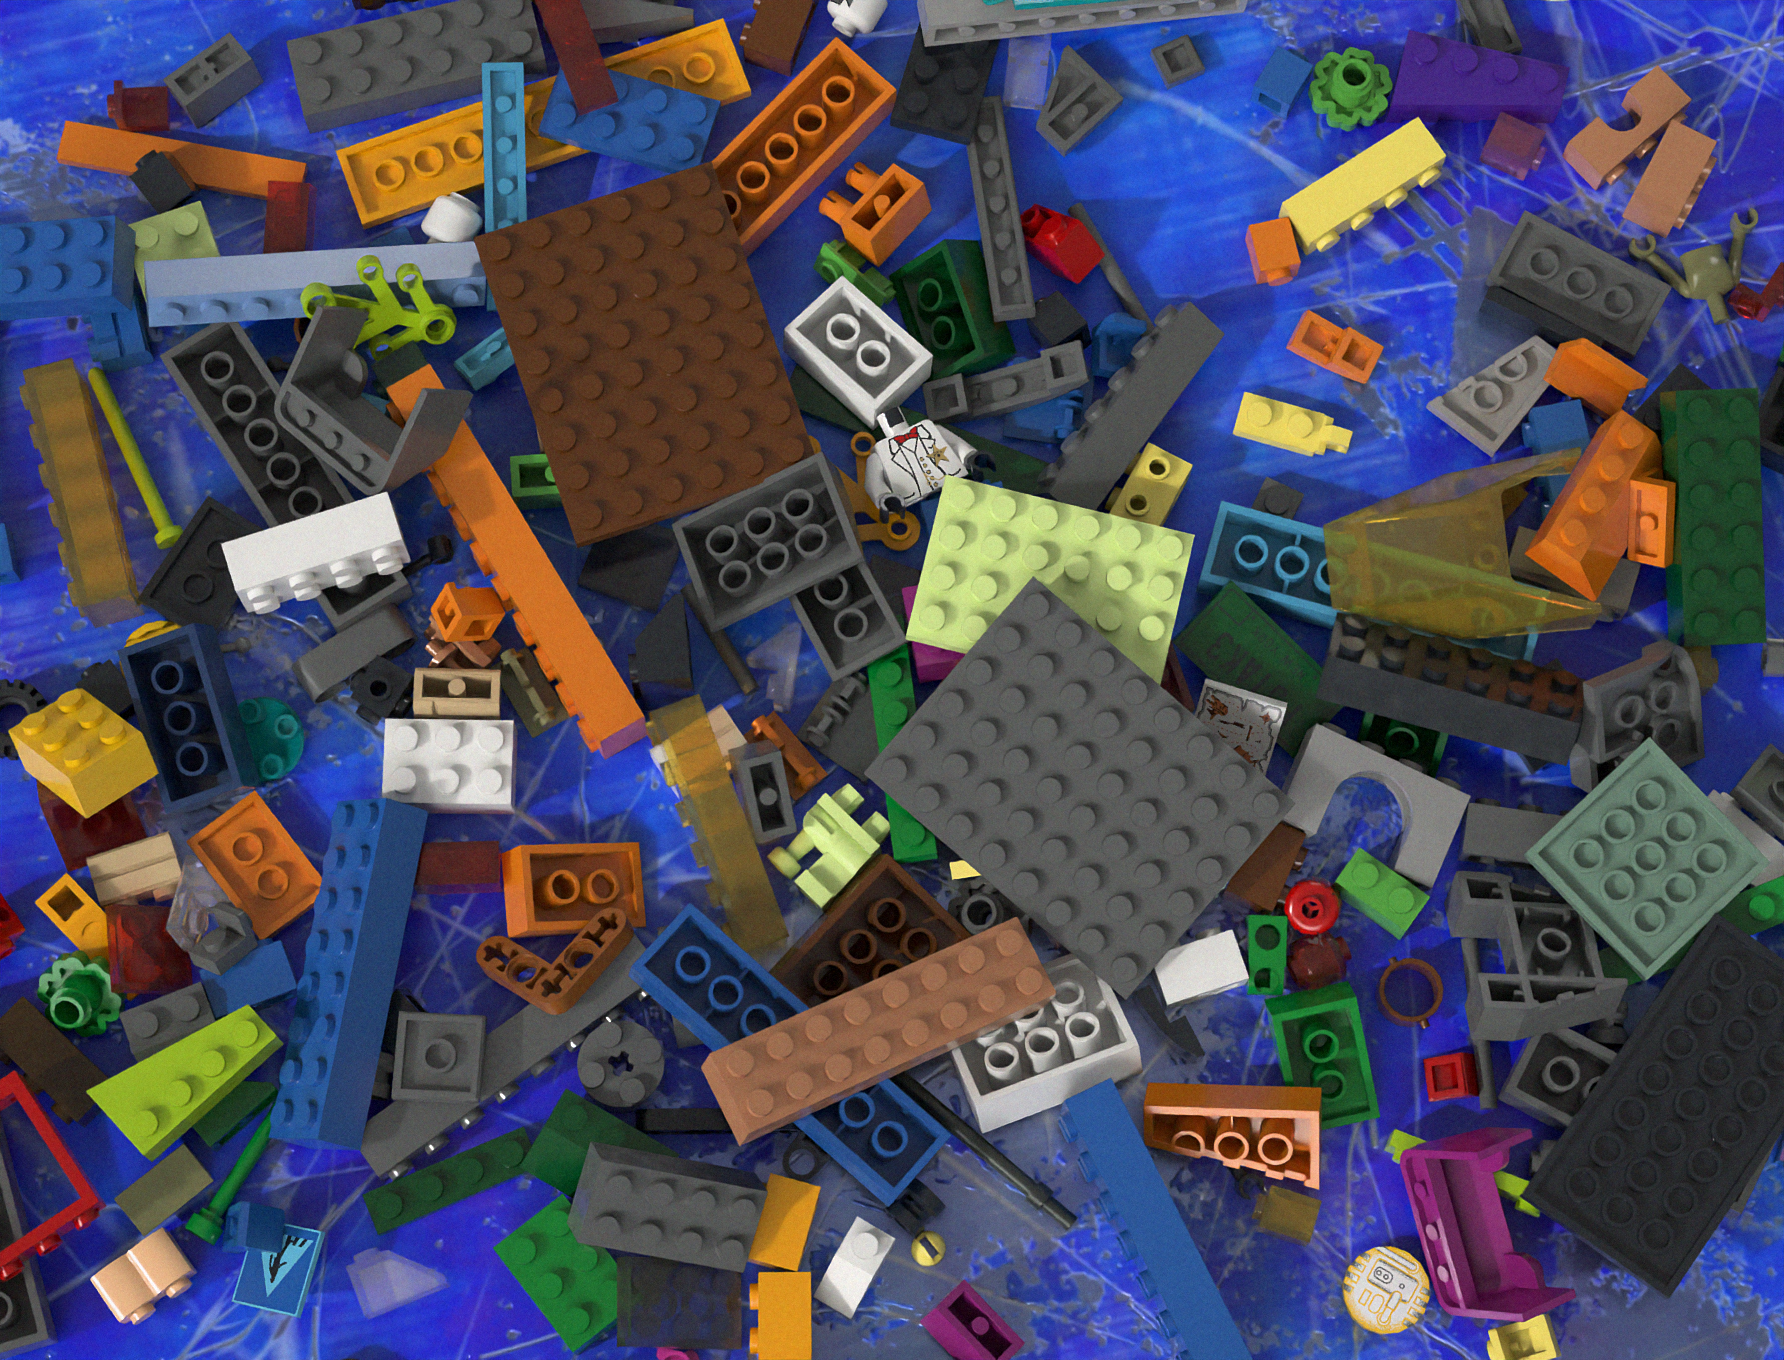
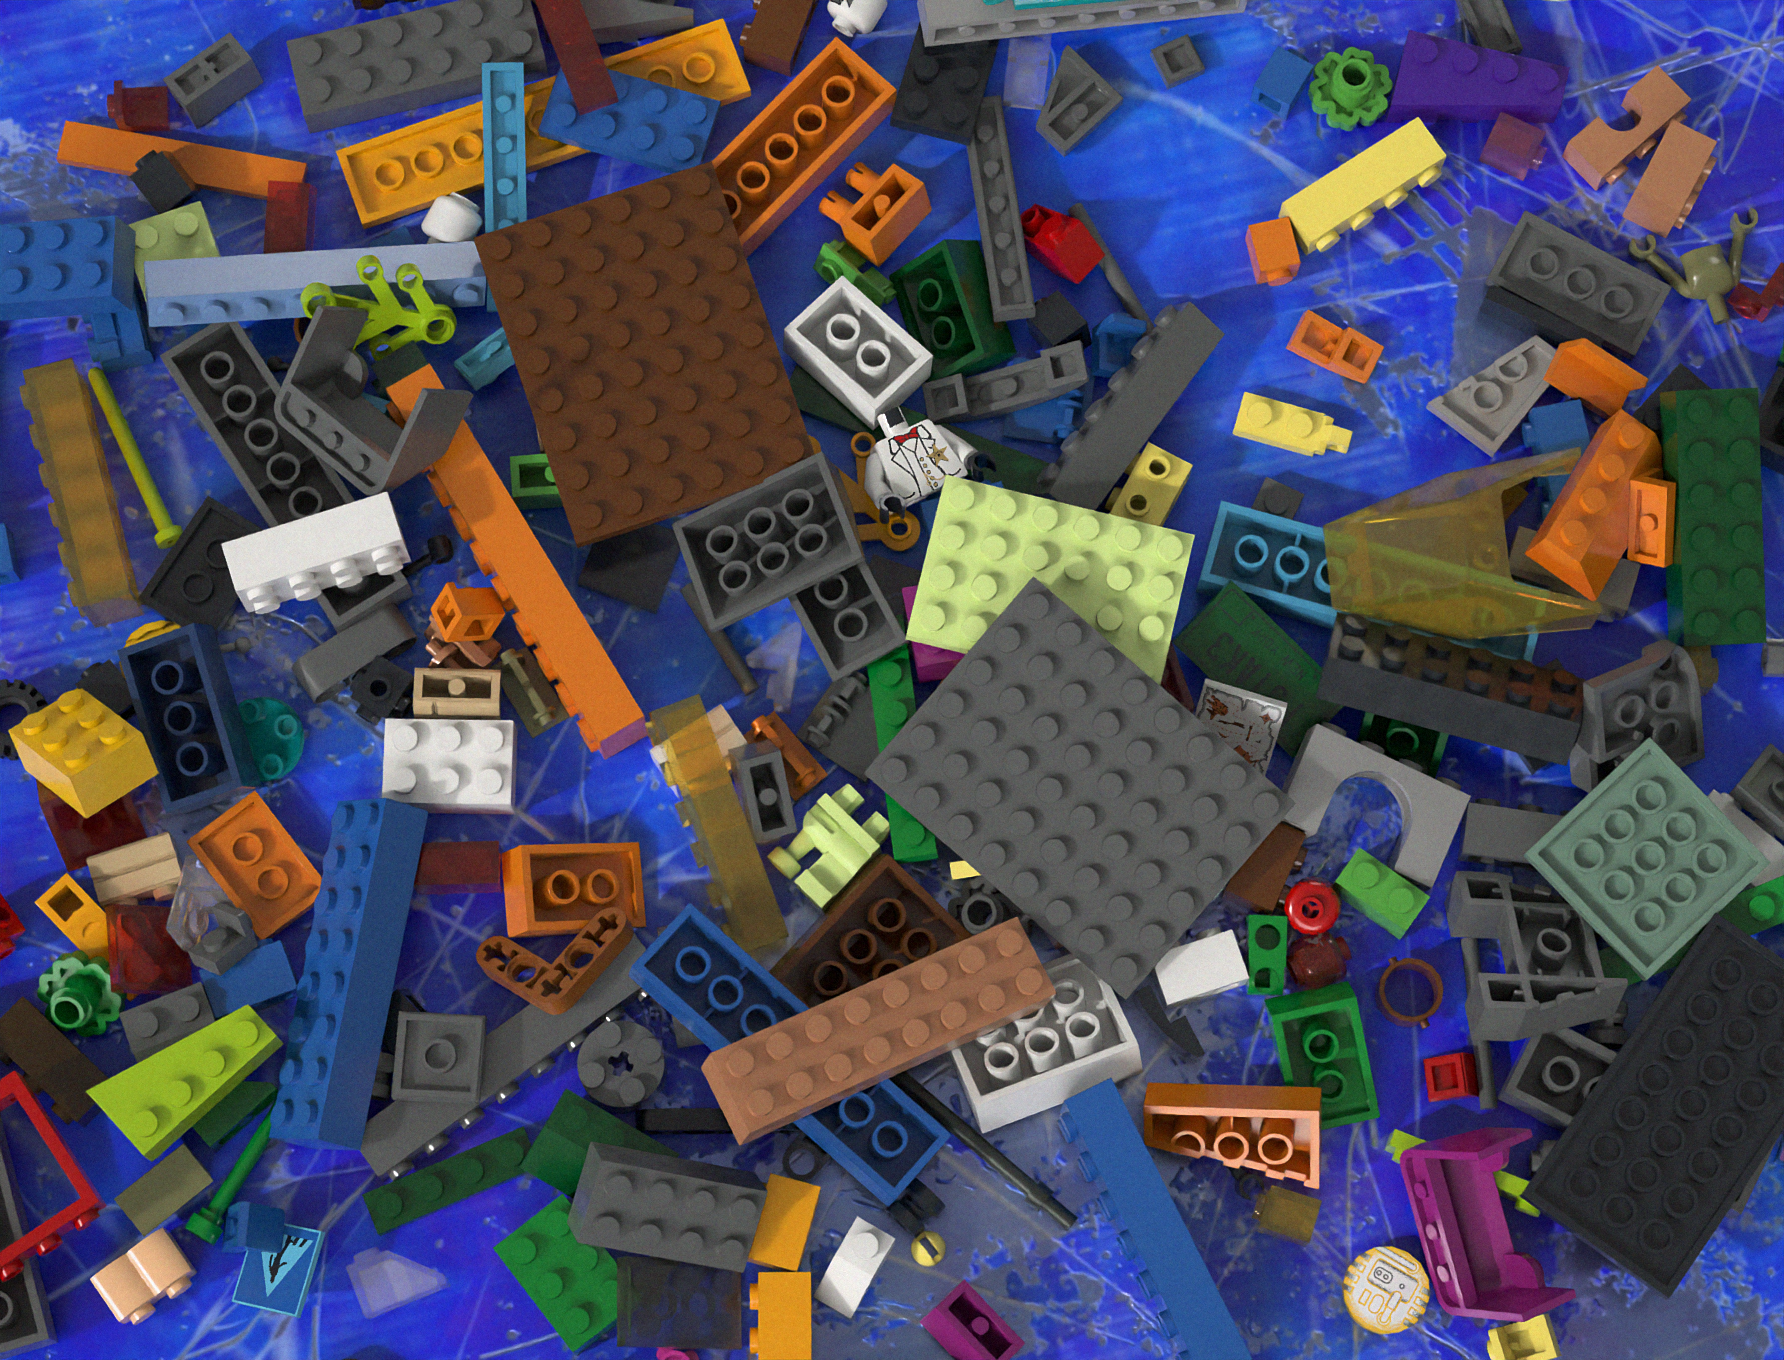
black slope [628,593,696,711] -> none

